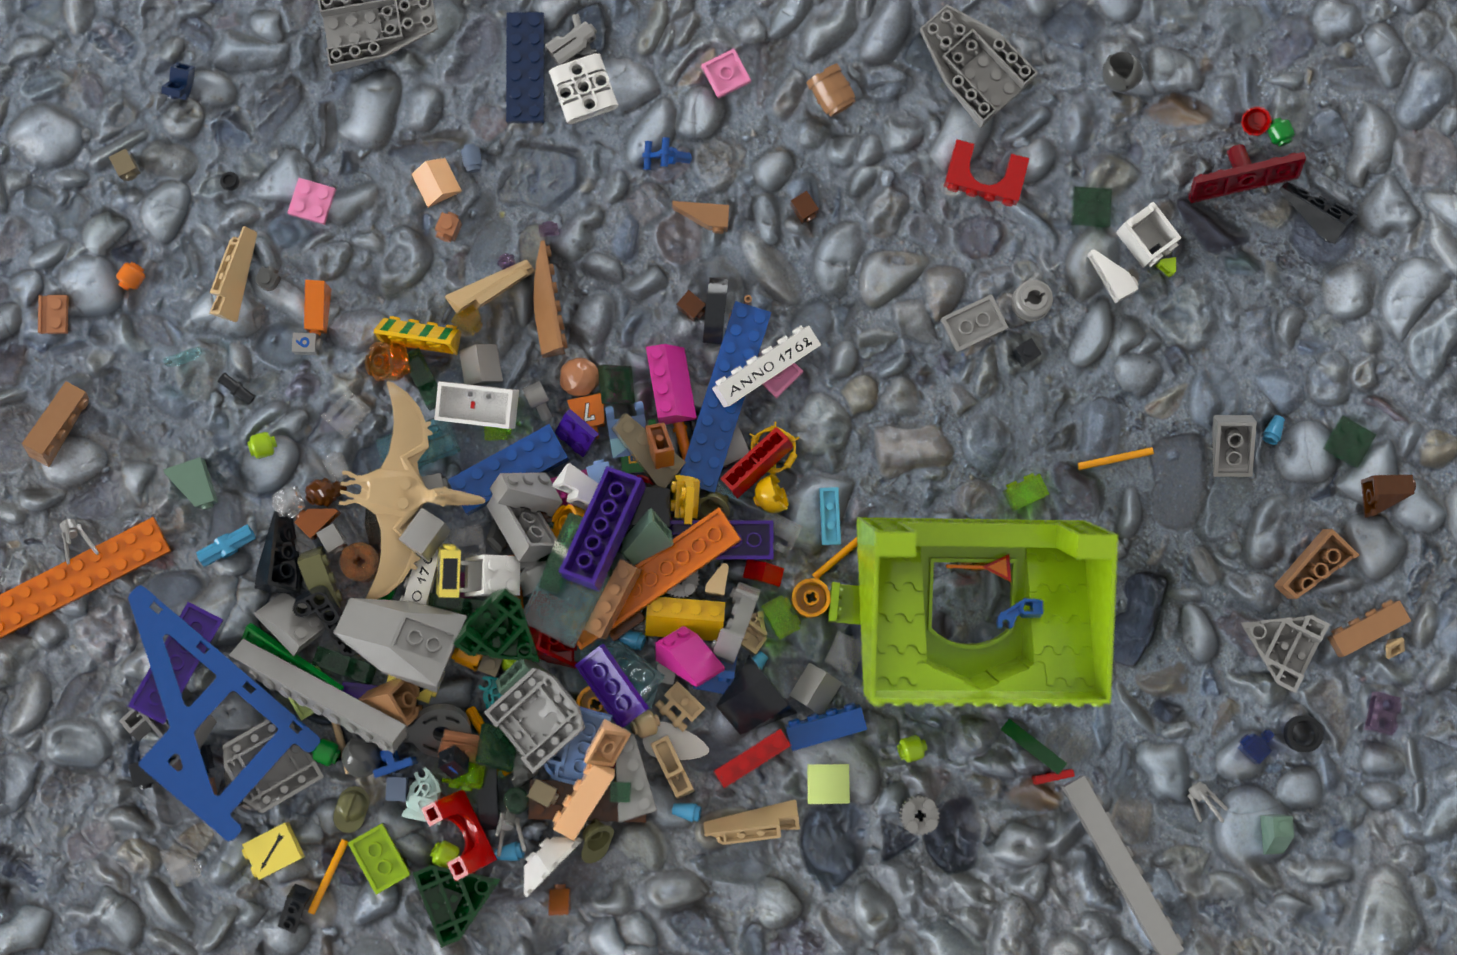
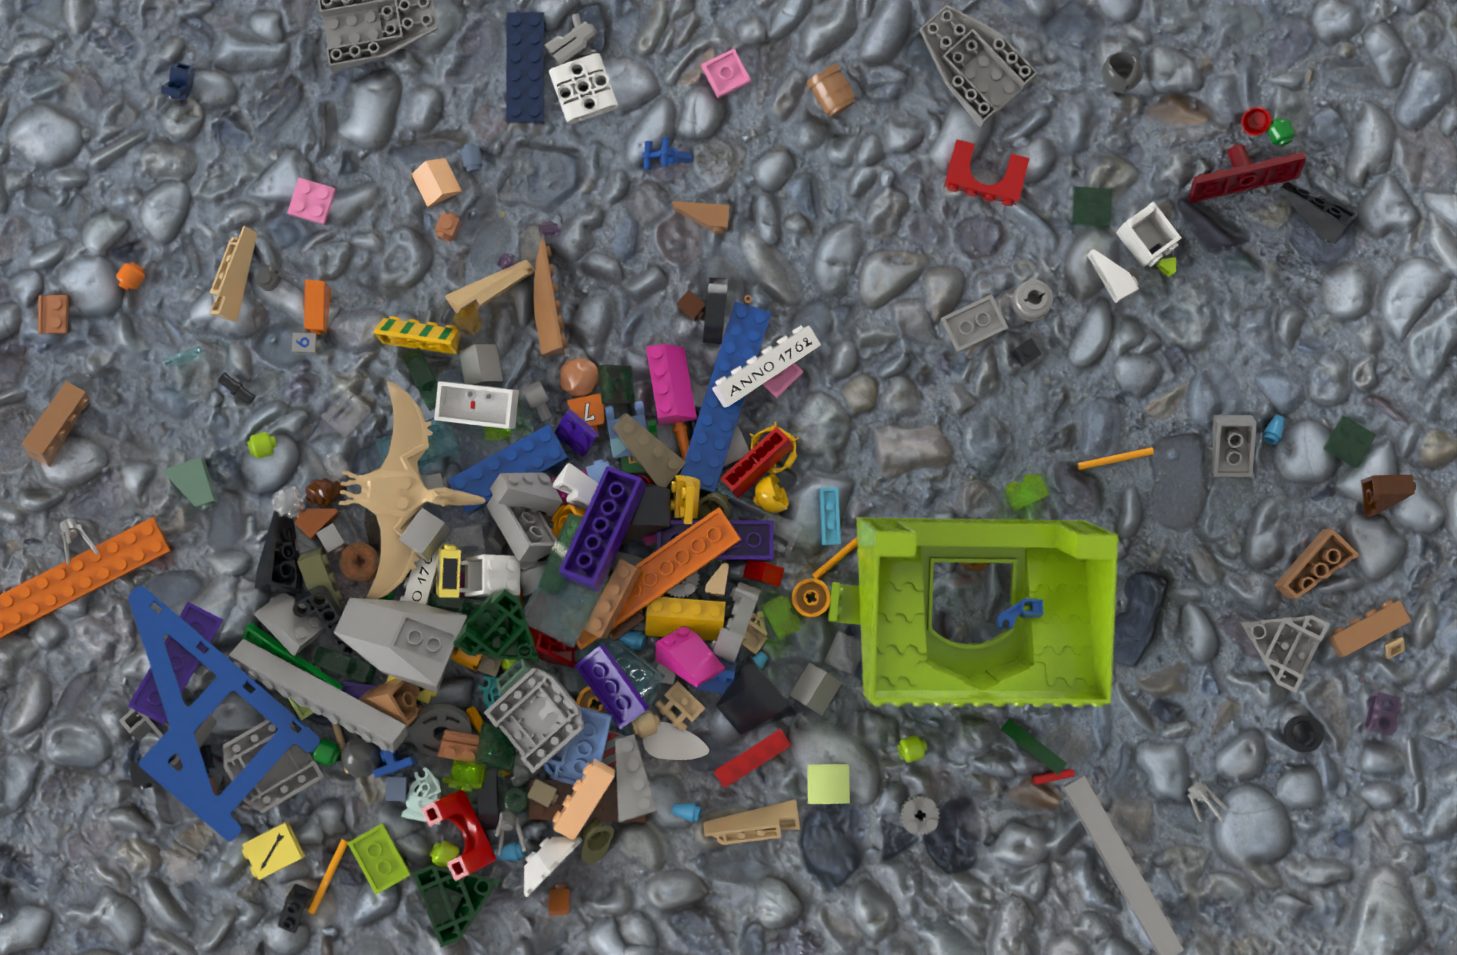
dark tan brick [109,148,141,182] -> none
dark azure piece [196,524,256,567] -> none
black plate [220,172,240,191] -> none
olive piece [333,786,370,833] -> none
clear orange brick [365,342,410,381] -> none
black brick [438,745,469,780] -> none
light nougat slope [584,719,631,767] -> none
clear green tile [610,782,631,802] -> none
sand green slope [621,508,673,565] -> none
dark orange slope [645,422,674,469] -> none
tan slope [650,735,695,800] -> none
blue brick [785,703,867,751] -> none
reddish brown brick [790,190,819,224] -> none
orange piece [946,554,1011,582] -> none
clear blue brick [1237,729,1275,764] -> none
sand green slope [1260,814,1294,855] -> none

